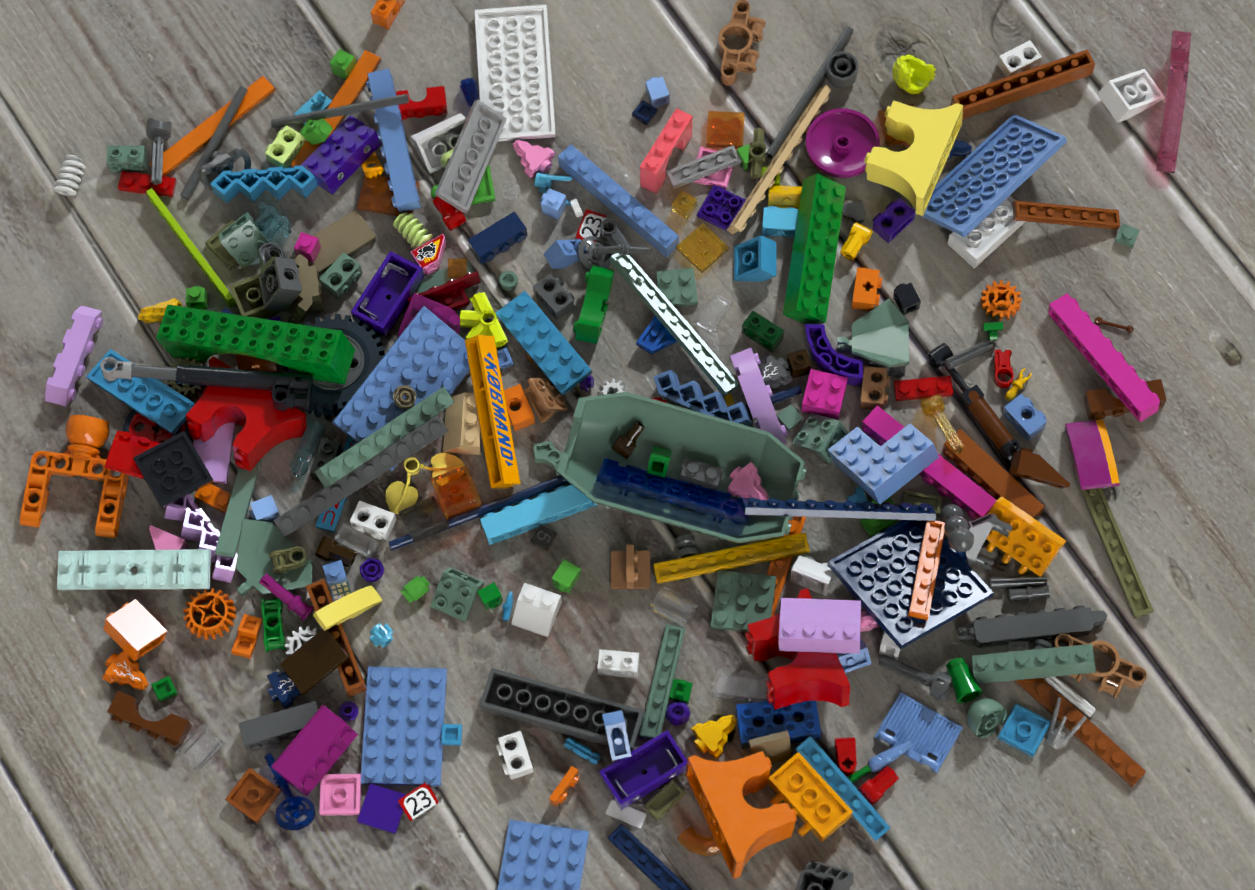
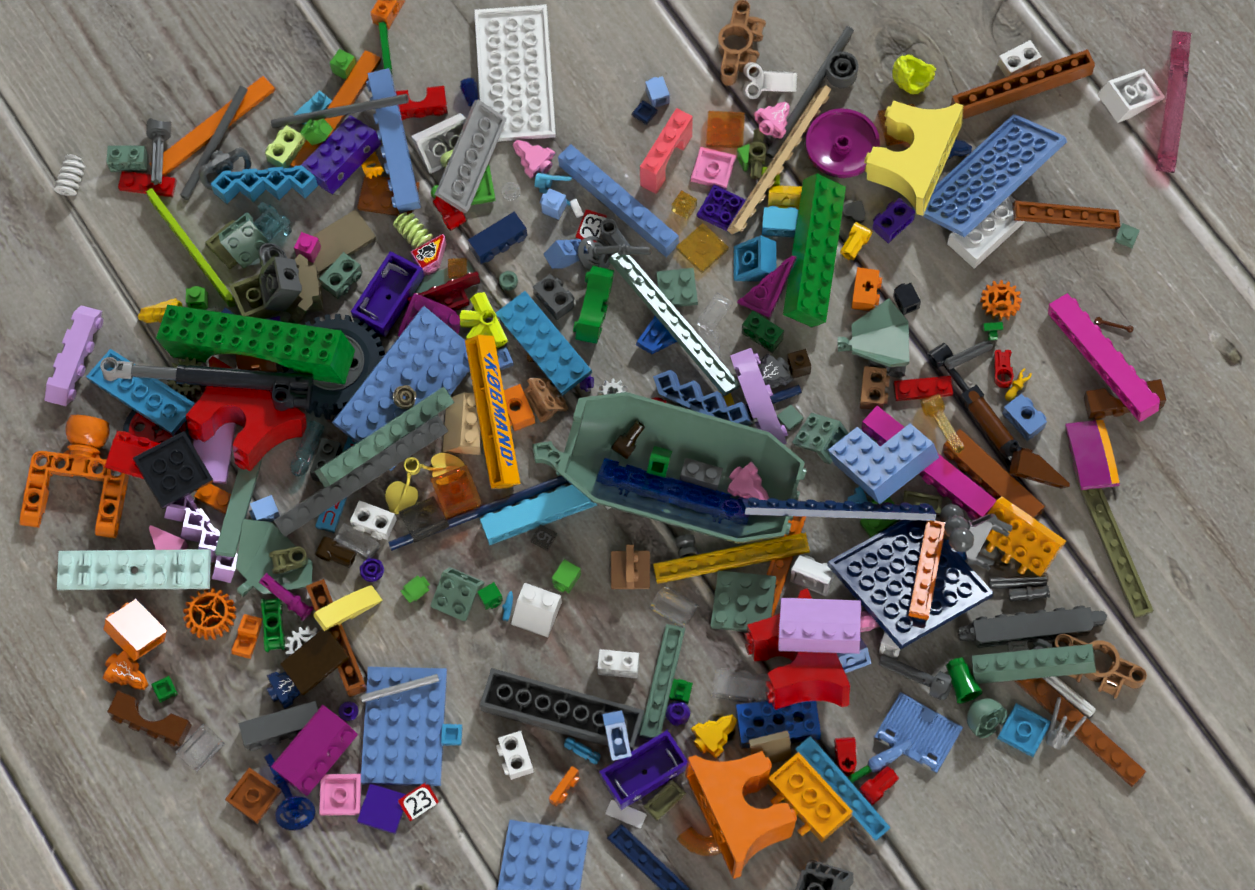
medium blue slope [323,560,352,602] -> none
medium azure gear [369,623,394,648] -> none
light grey tile [666,145,741,189] -> none
dark pink brick [801,369,848,420] -> none
dark purple brick [804,324,863,386] -> none
none -> light grey bar [361,674,439,703]
none -> green tile [378,22,393,77]
none -> magenta wing [737,255,797,318]
none -> white piece [742,62,797,99]
none -> bright pink rock [754,102,790,139]

